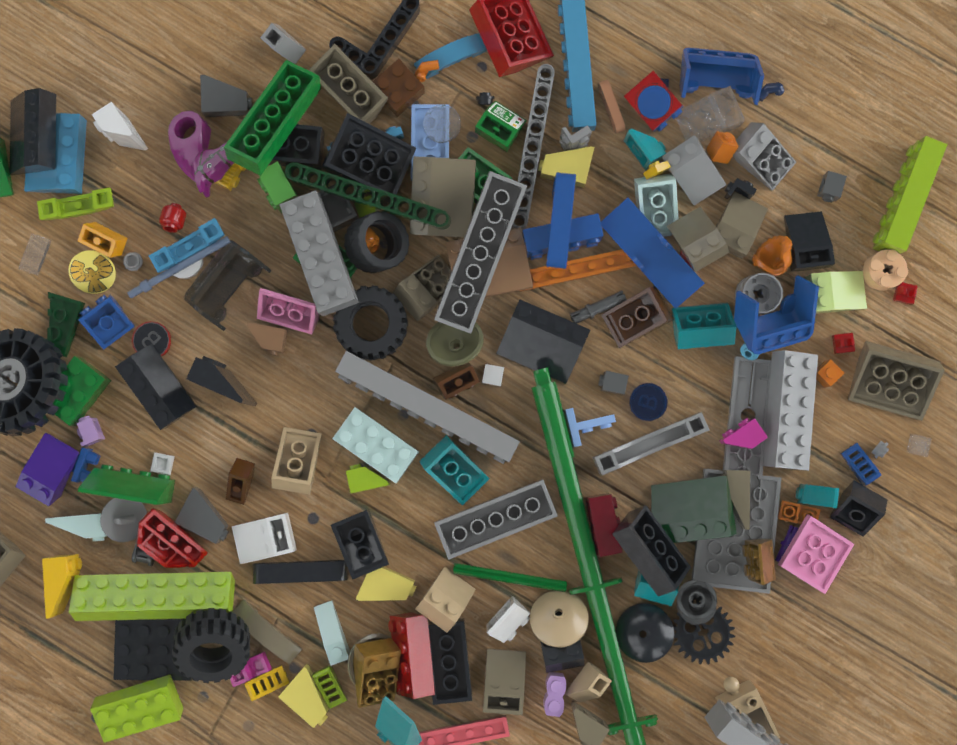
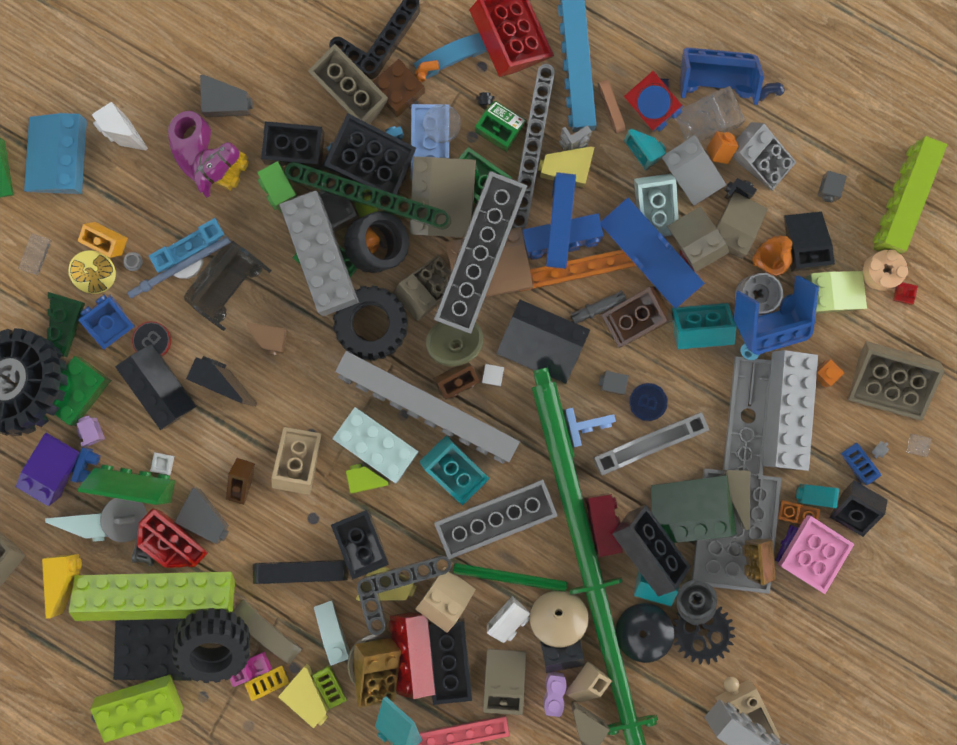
black slope [9,88,56,175] -> none
lime slope [37,187,114,220] -> none
red head [159,203,186,233] -> none
green brick [224,60,321,176] -> none
white slope [232,513,297,564] -> none
bright pink slope [257,288,320,334] -> none
light grey slope [260,23,306,64] -> none
yellow plate [643,160,671,180] -> none
dark pink slope [719,418,768,449] -> none
red tile [832,333,855,354] -> none
none -> dark grey beam [357,555,451,635]

